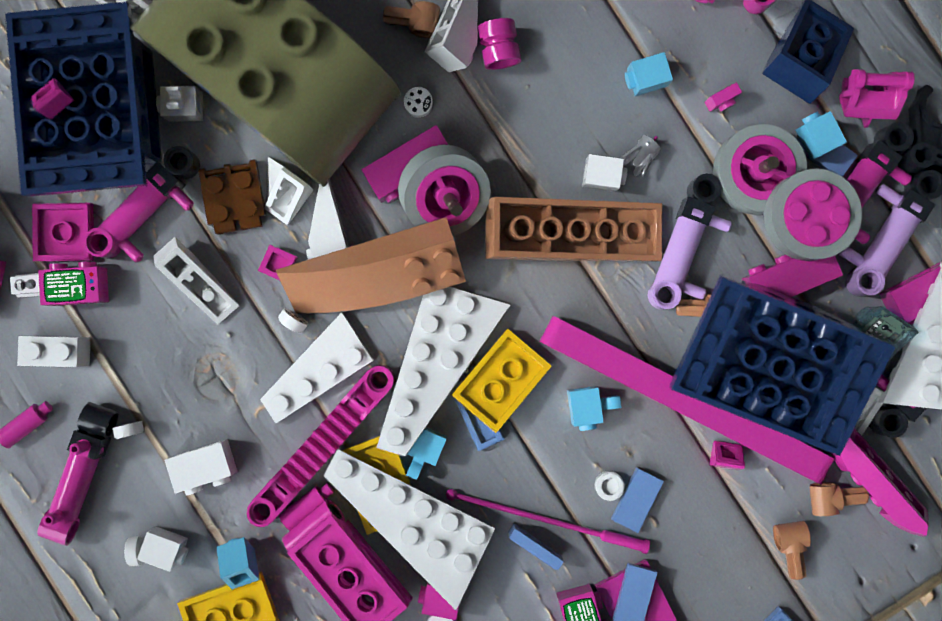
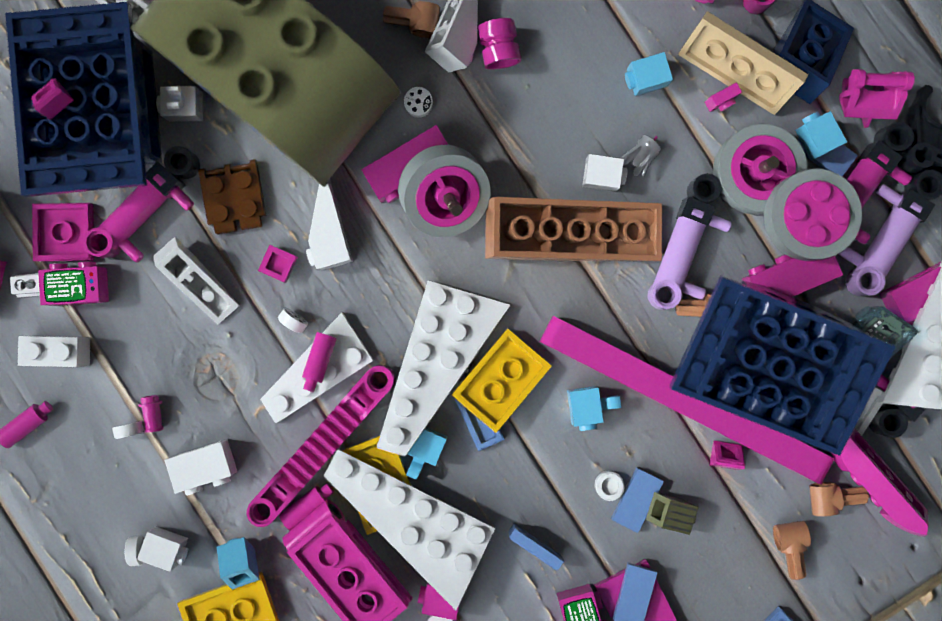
dark pink piece [37,402,119,546] -> none
white slope [264,157,314,225] -> none
nougat slope [276,217,466,314] -> none
dark pink piece [446,489,650,554] -> none
none -> dark pink pin [138,395,164,433]
none -> dark pink cylinder [302,332,337,392]
none -> olive brick [646,492,698,535]
none -> tan plate [678,11,808,115]

